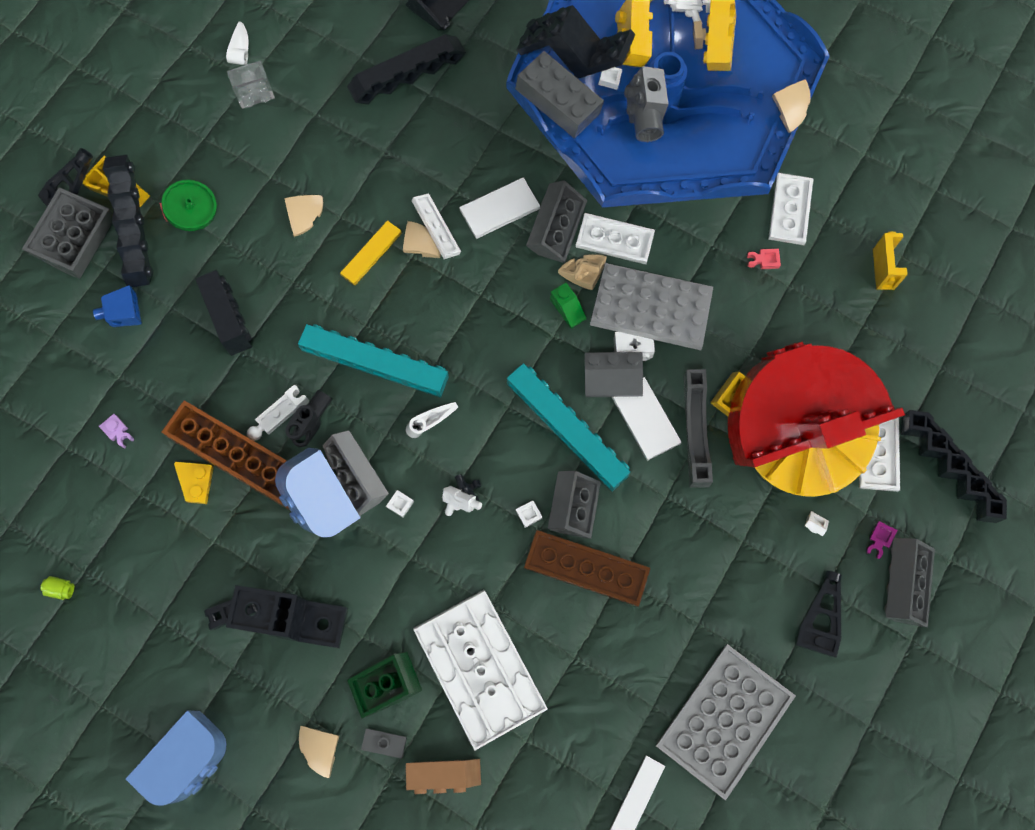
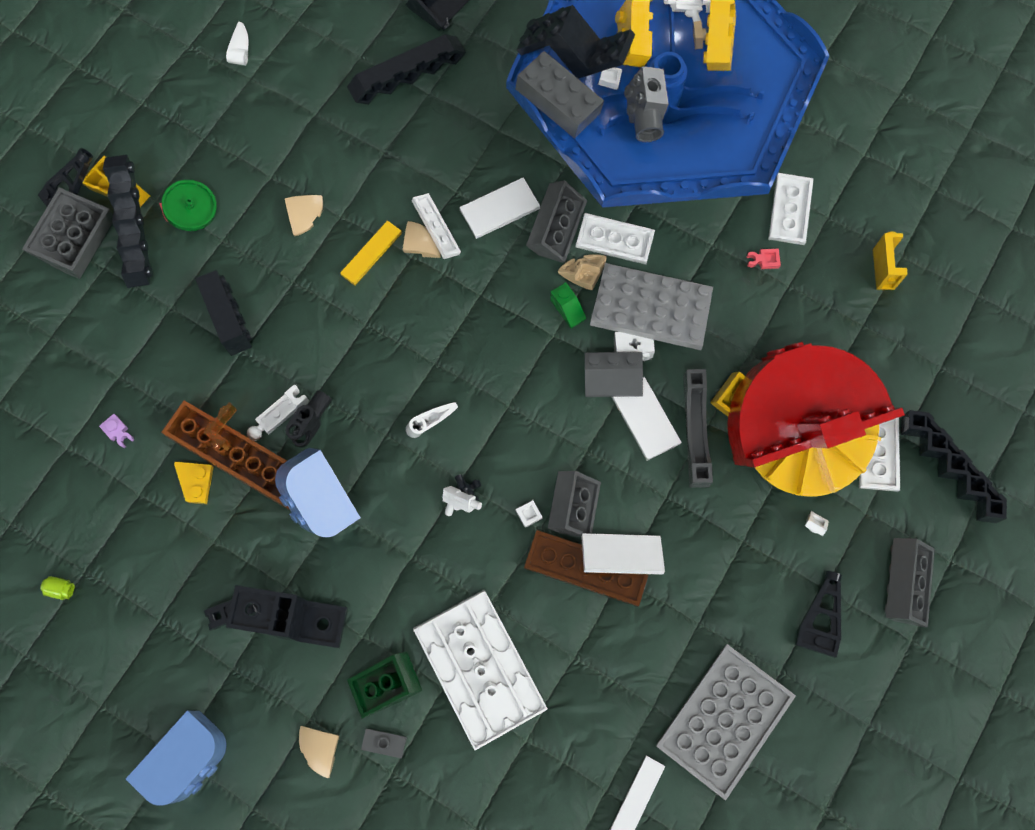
blue torso [93,285,142,327] -> none
clear brick [227,61,275,109] -> none
teal brick [298,324,449,397] -> none
light grey wedge [323,431,389,516] -> none
white plate [386,490,414,518] -> none
medium nougat wedge [406,759,481,794] -> none
teal brick [507,363,630,492] -> none
tan brick [772,79,810,133] -> none
magenta plate [866,521,898,559] -> none
none -> clear orange bracket [204,402,237,451]
none -> white tile [581,533,665,574]

